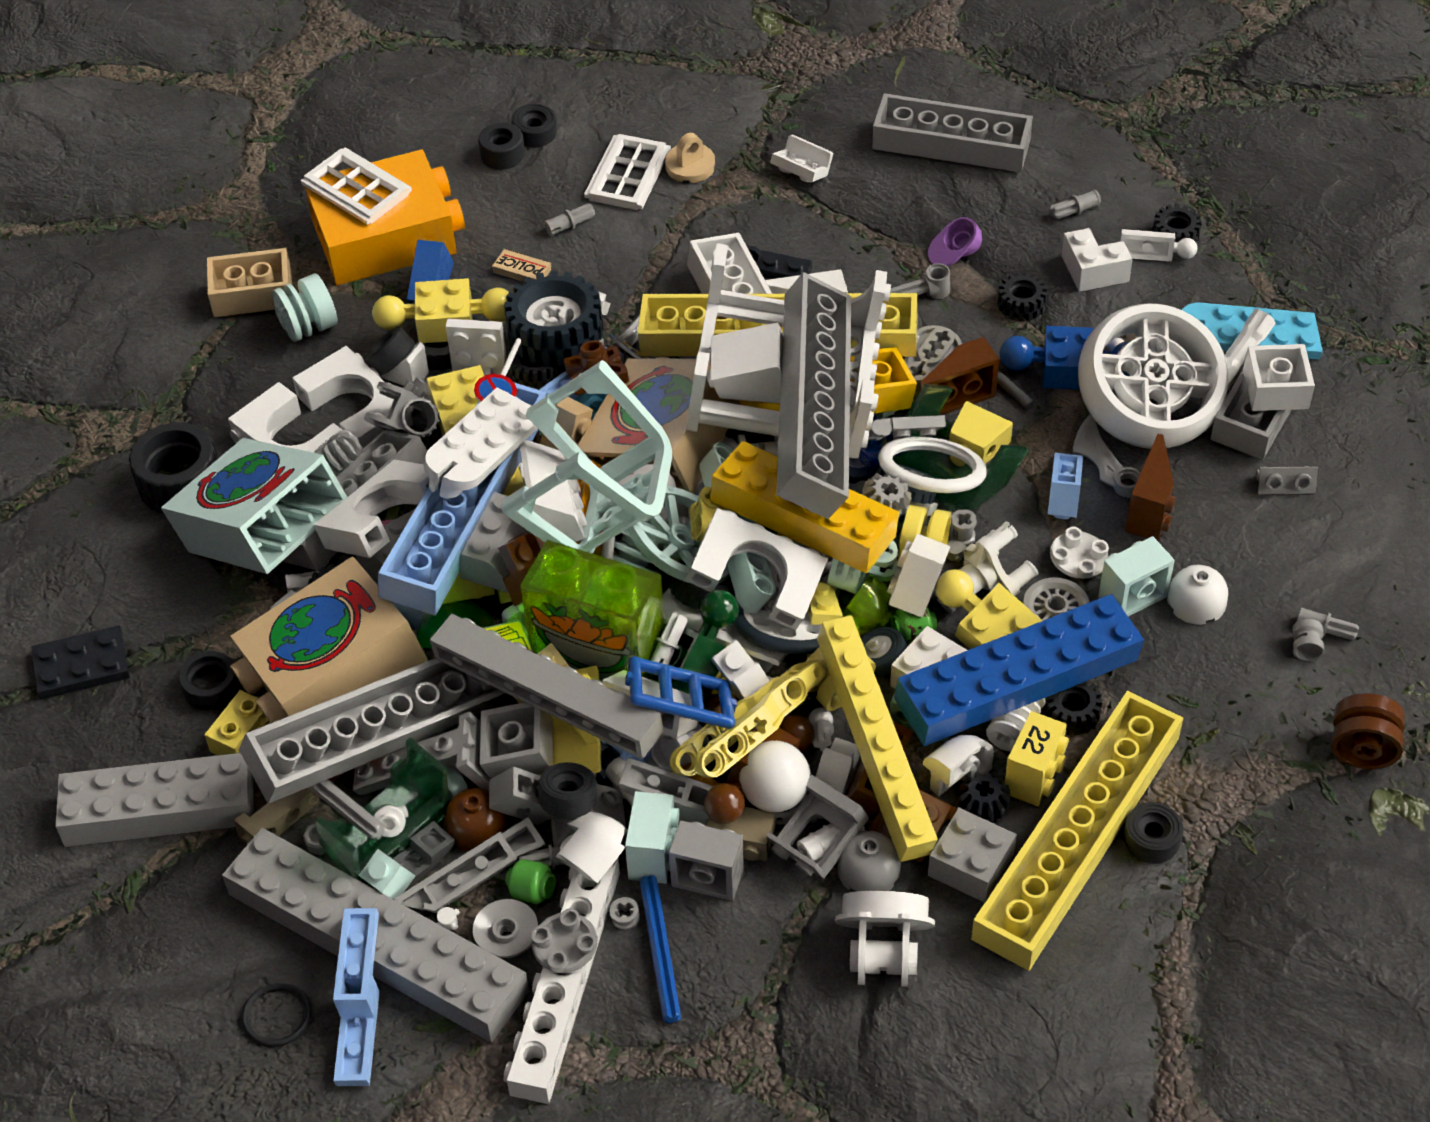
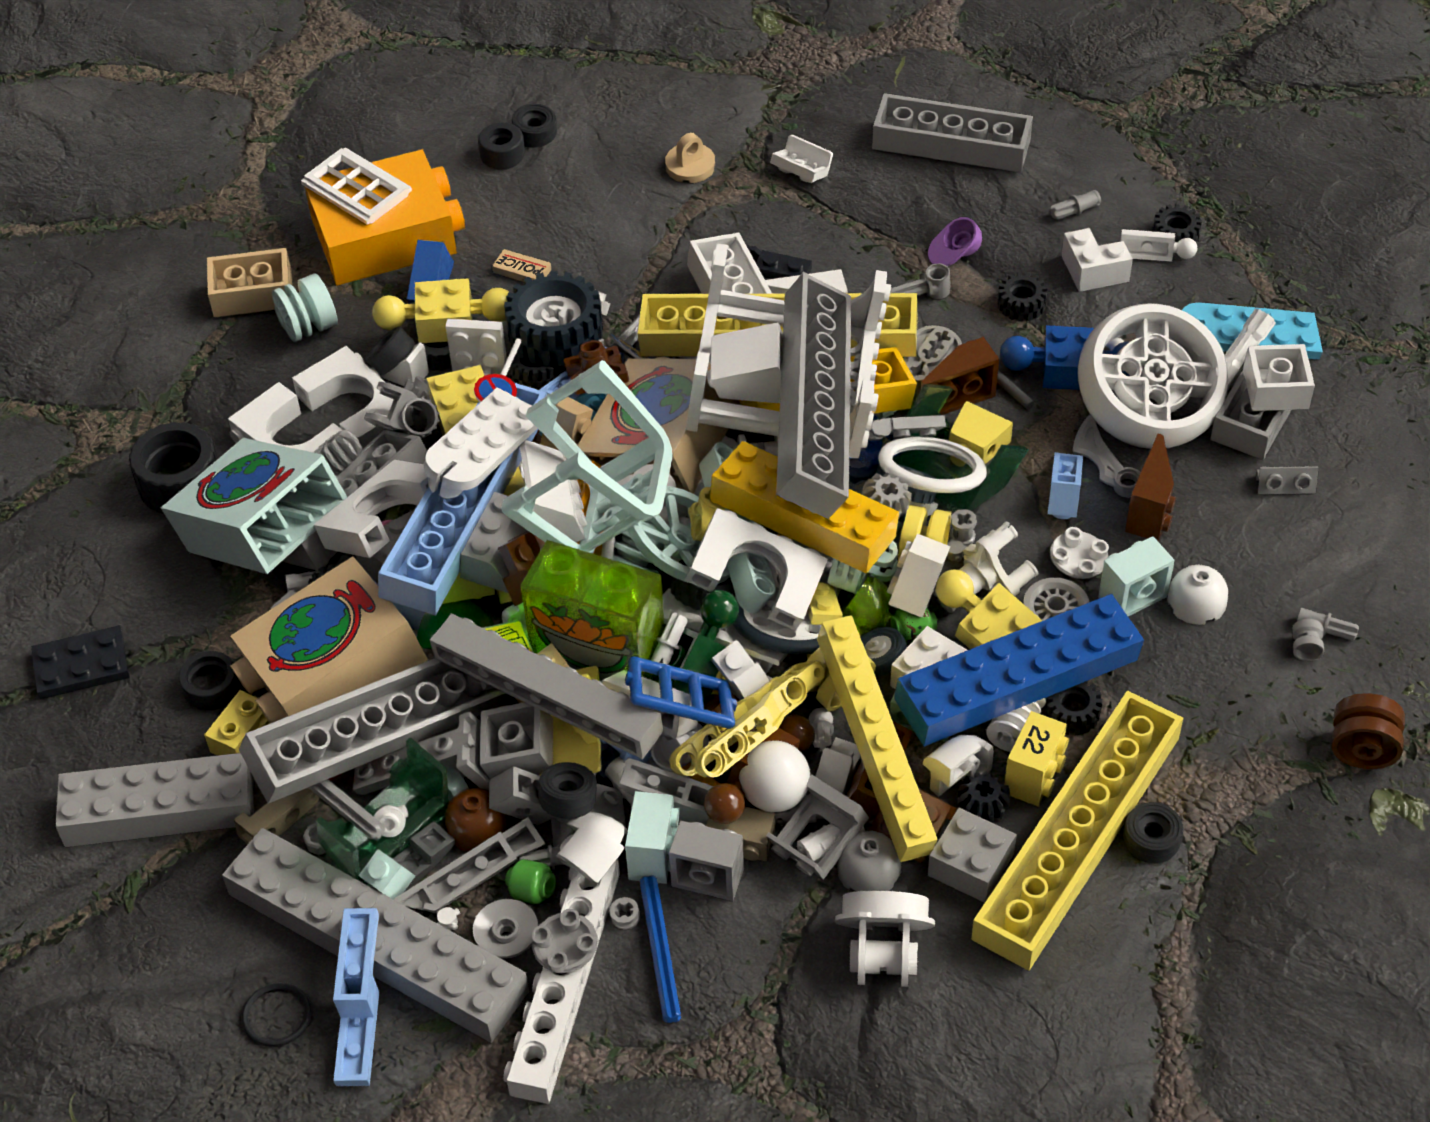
light grey axle [544,203,595,236] -> none
white piece [584,134,671,210] -> none

